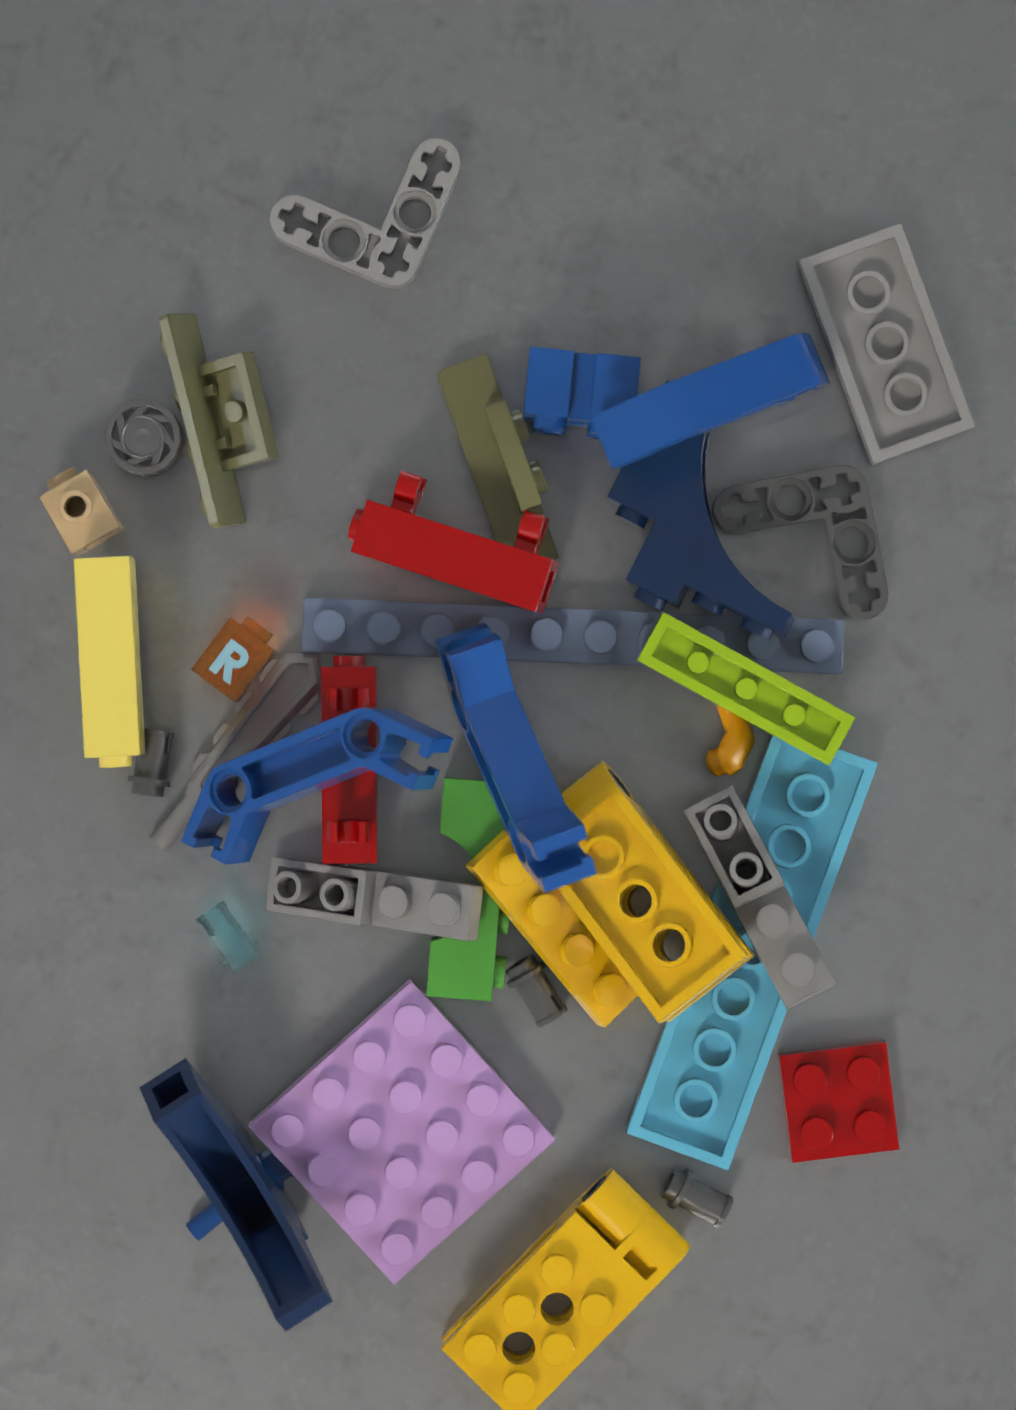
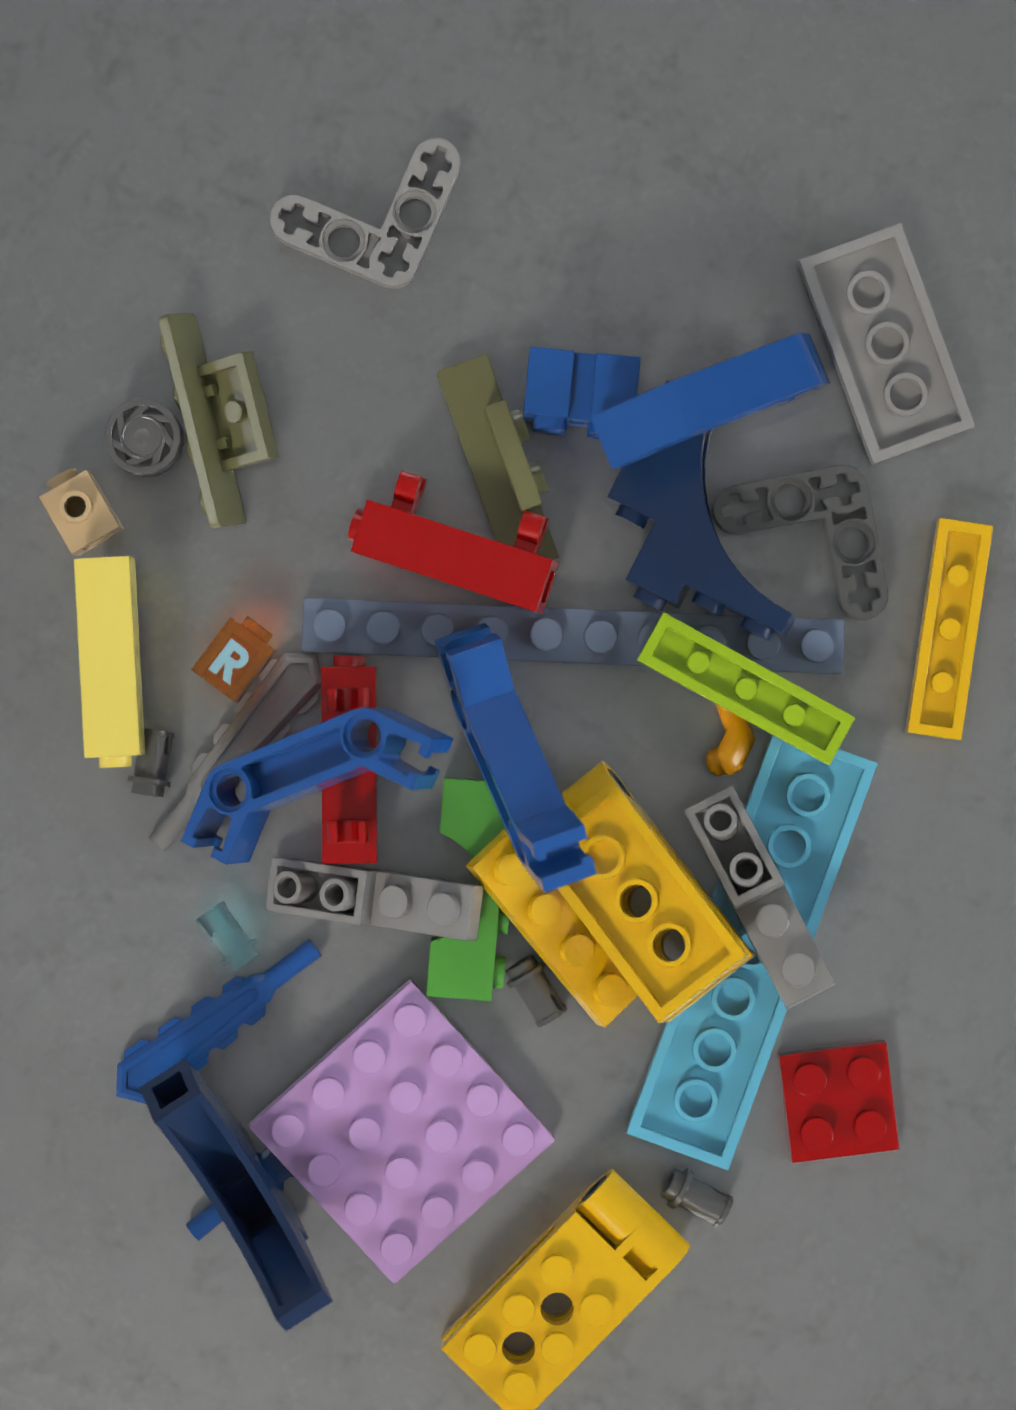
none -> blue sword [116,939,322,1104]
none -> yellow plate [905,518,993,740]

